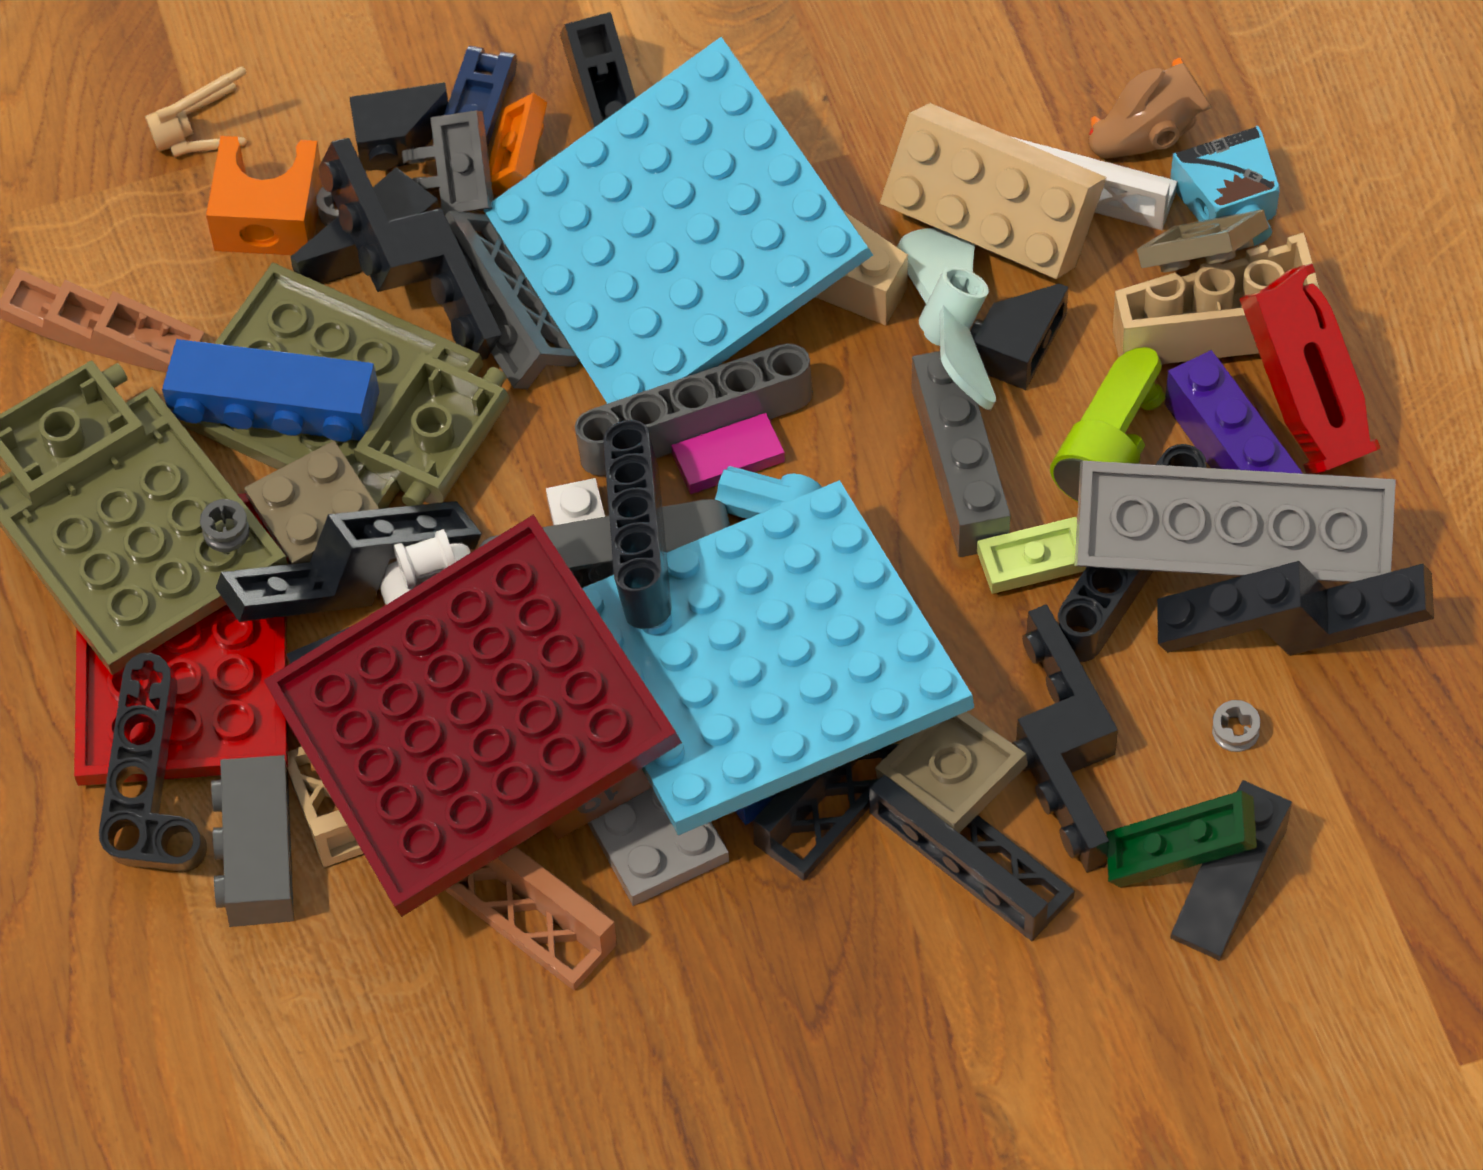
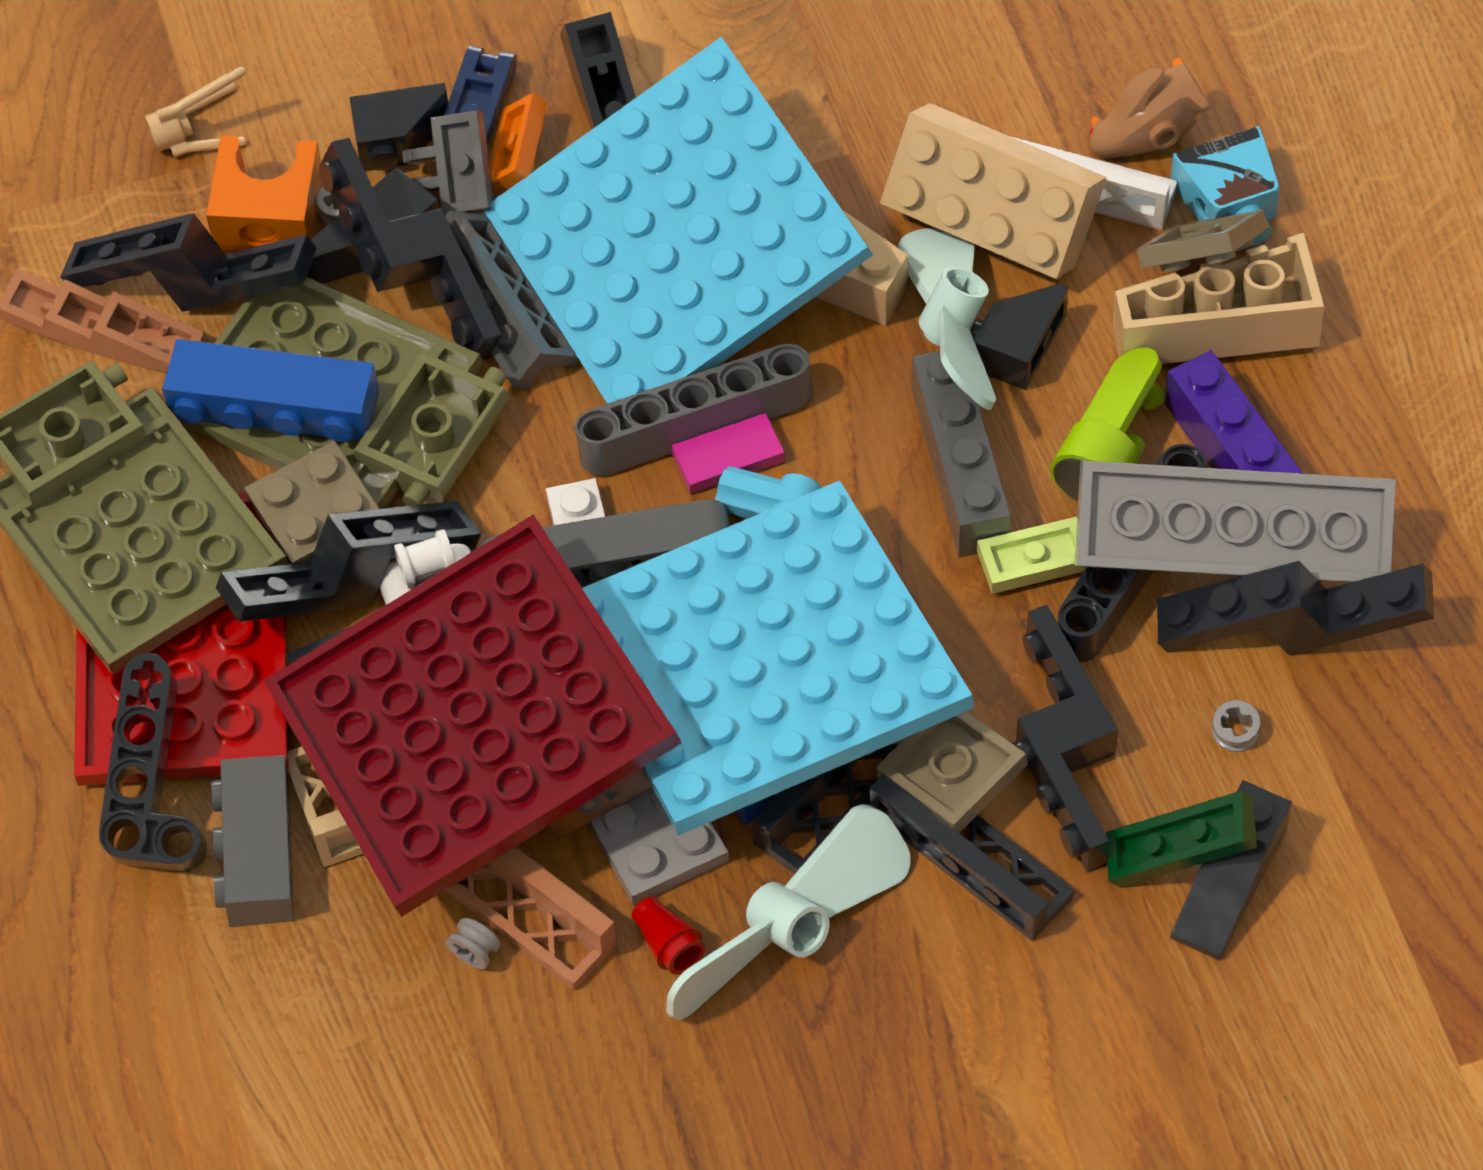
dark grey bush [200,499,249,552] -> none
black beam [603,420,672,629] -> none
red piece [1239,263,1380,474] -> none
none -> black bracket [60,213,317,312]
none -> light grey bush [445,918,501,969]
none -> red cone [631,896,705,975]
none -> light aqua piece [667,805,911,1020]

